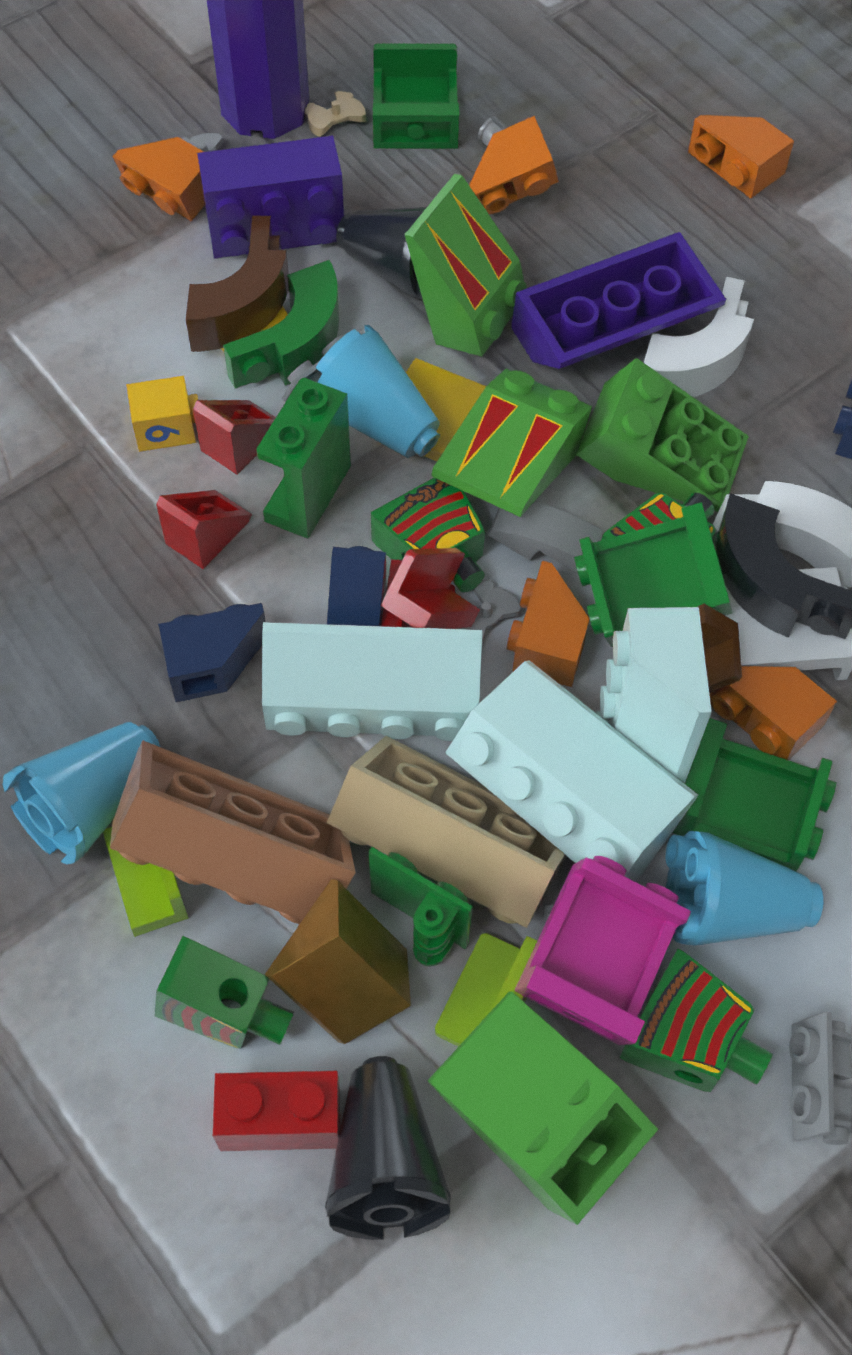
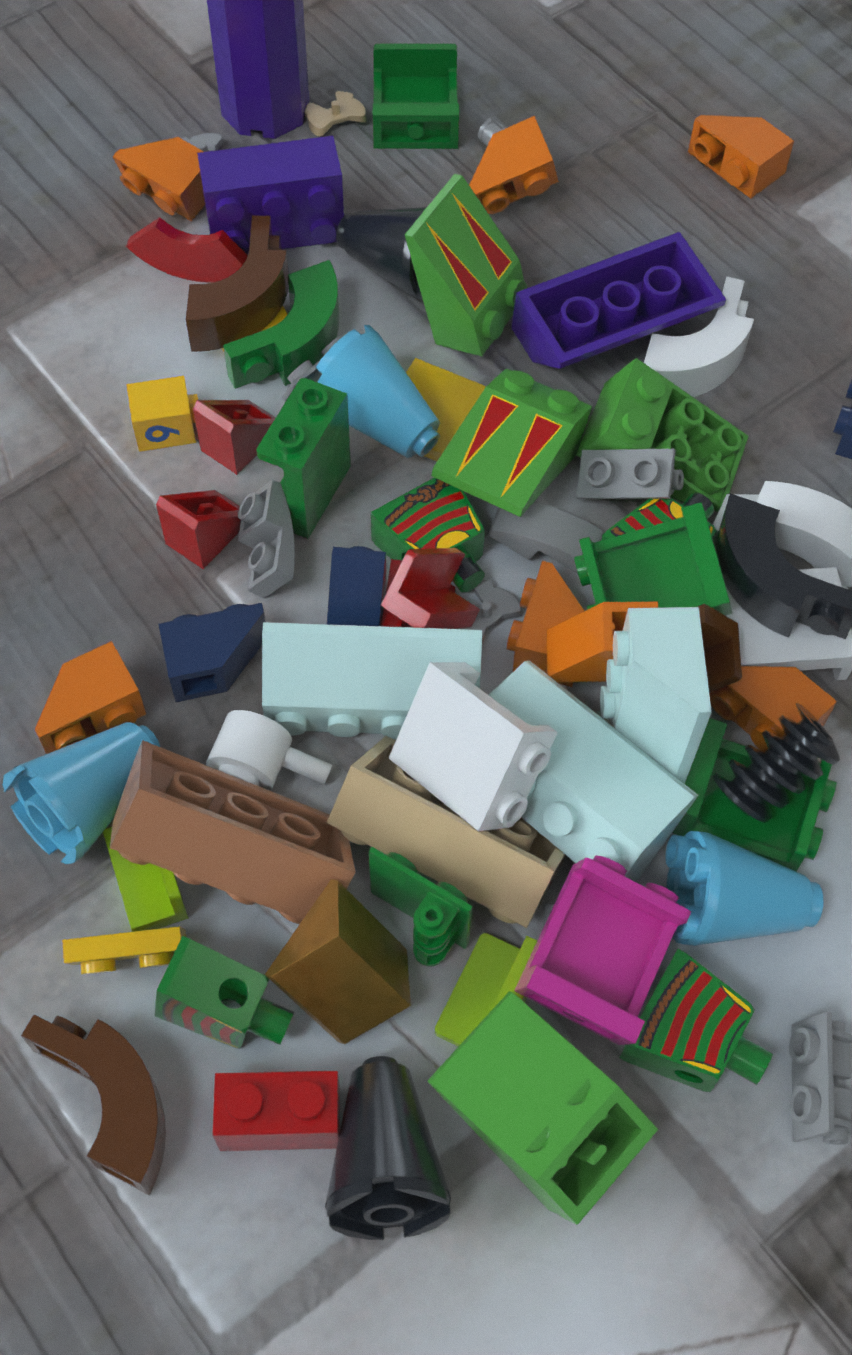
none -> reddish brown arch [21,1014,166,1195]
none -> orange slope [35,641,146,754]
none -> yellow plate [62,926,186,975]
none -> red tile [125,217,248,282]
none -> white piece [206,710,332,791]
none -> light grey slope [238,479,295,598]
none -> white panel [389,662,557,832]
none -> orange slope [546,601,658,682]
none -> light grey hinge [576,448,684,499]
none -> black piece [713,703,840,823]

